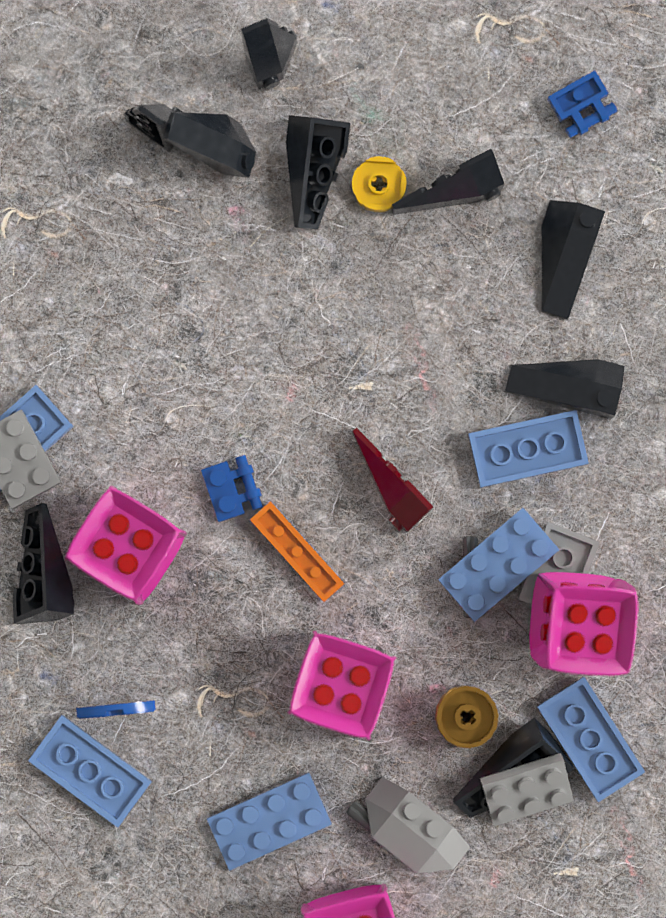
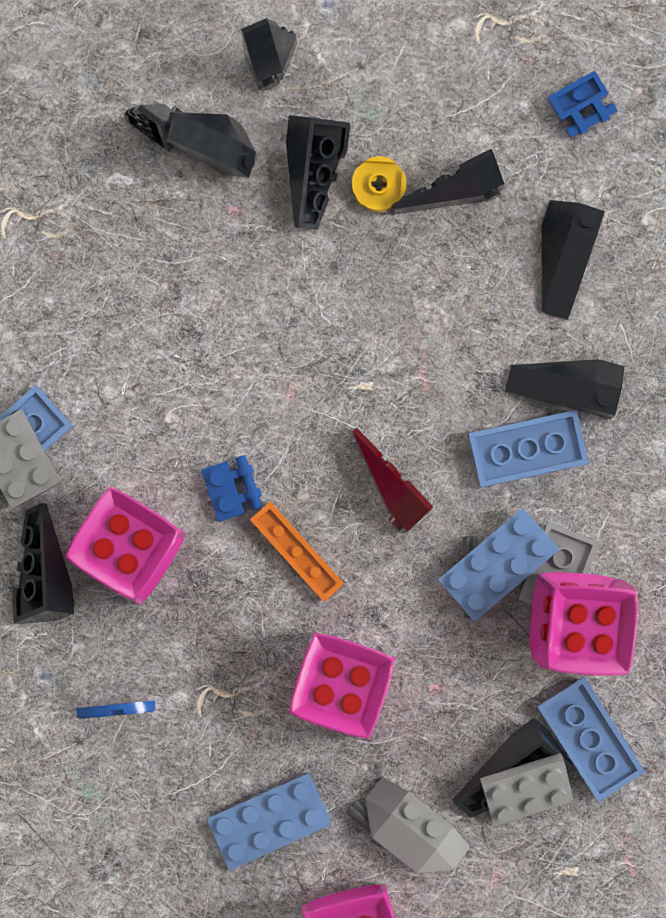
medium blue plate [28,715,152,828] -> none
pearl gold wheel [435,685,499,748] -> none

